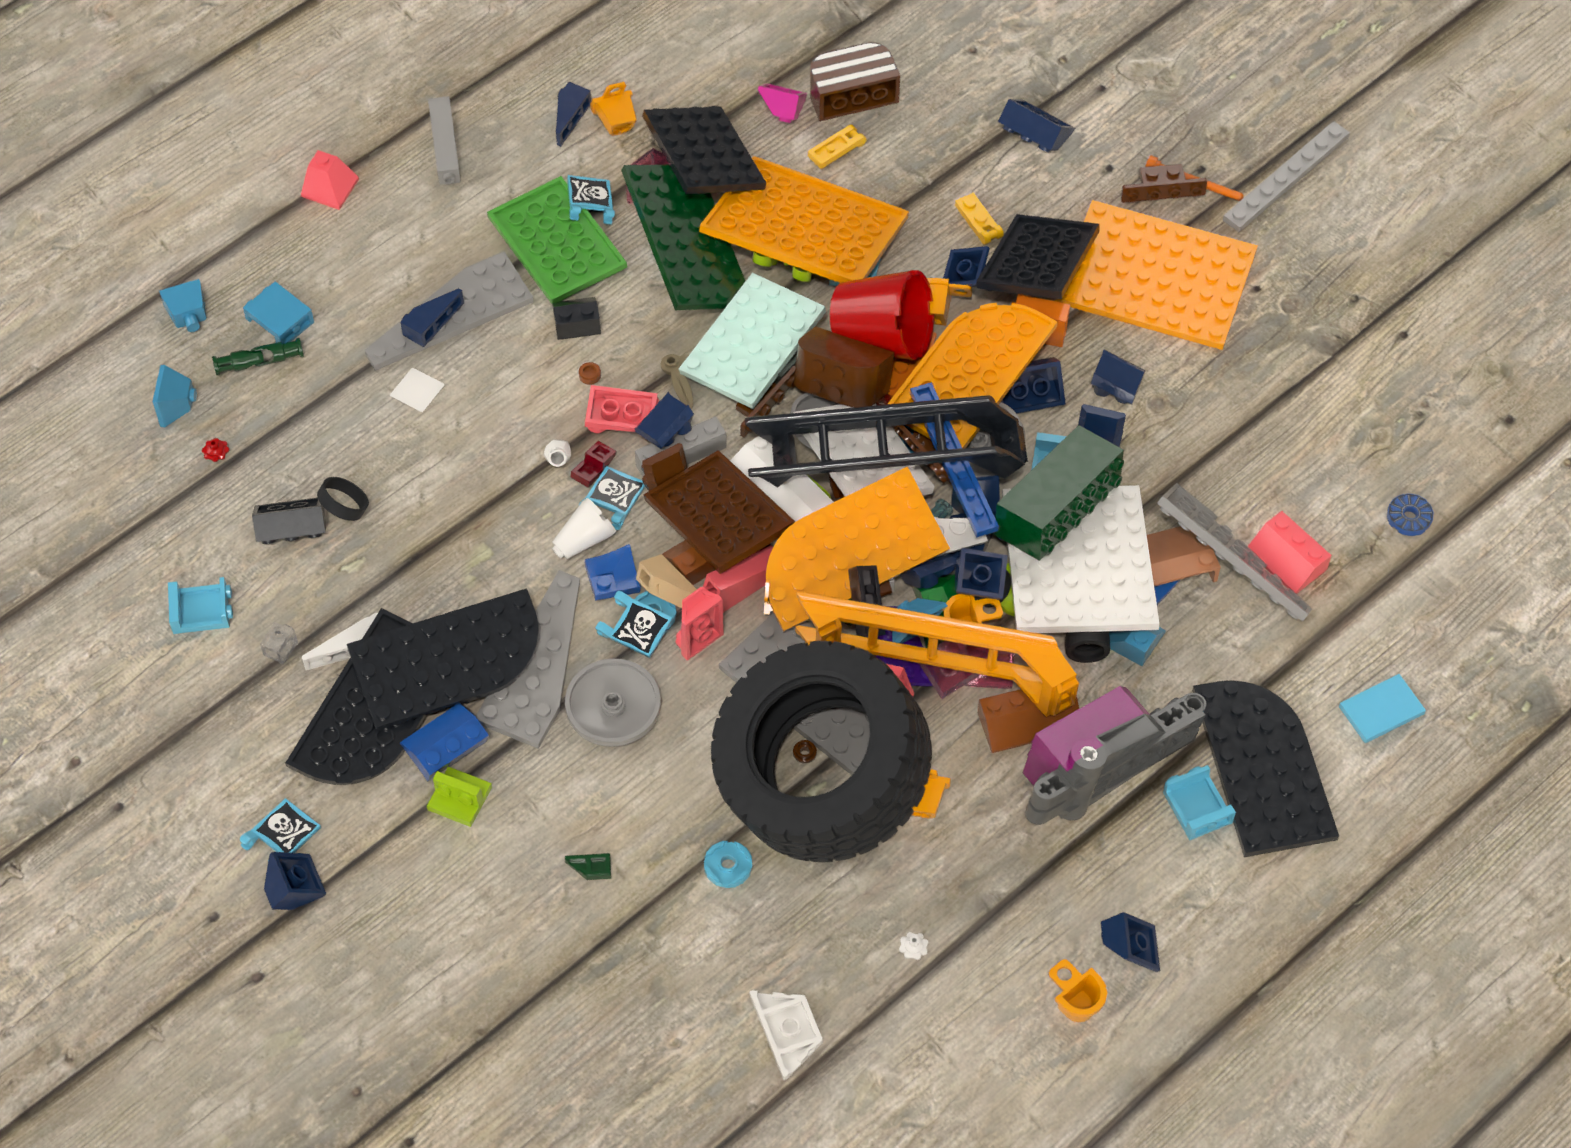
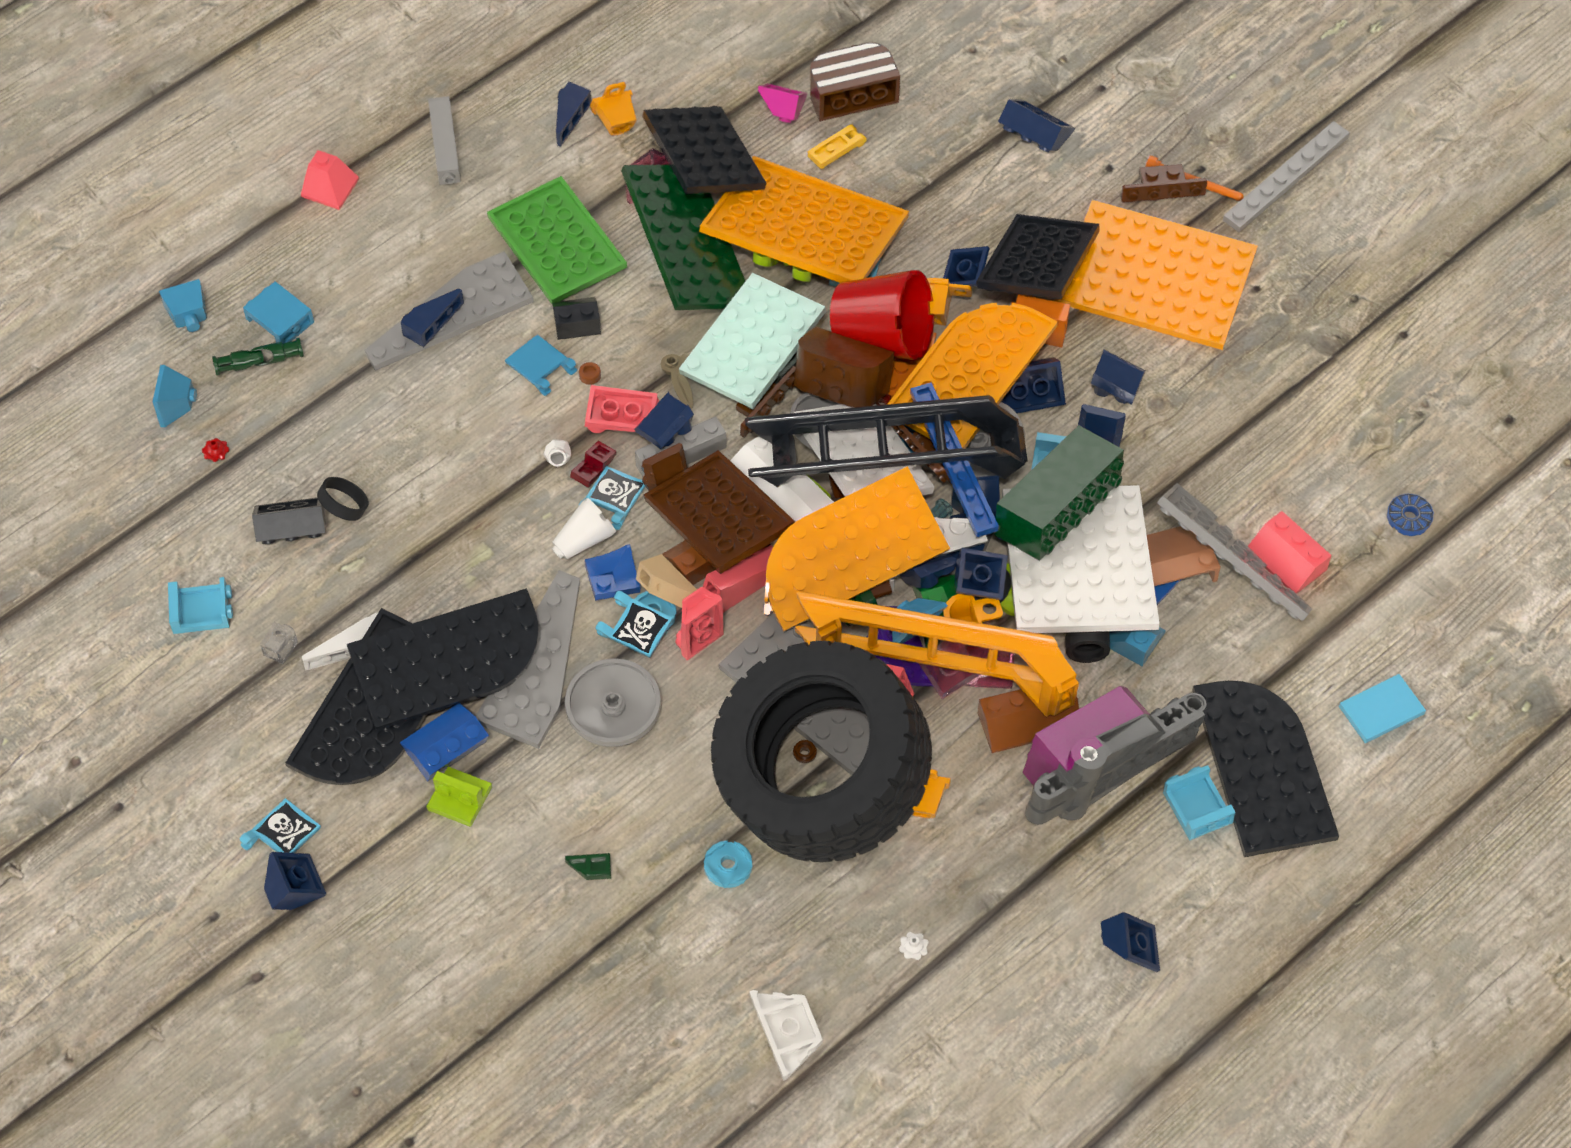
white sticker [390,368,444,412] -> none
flag [567,175,615,224] -> none
black slope [848,565,886,637] -> none
yellow plate [955,192,1004,245] -> none
light orange container [1049,959,1107,1023] -> none
none -> dark azure flag [505,334,577,396]

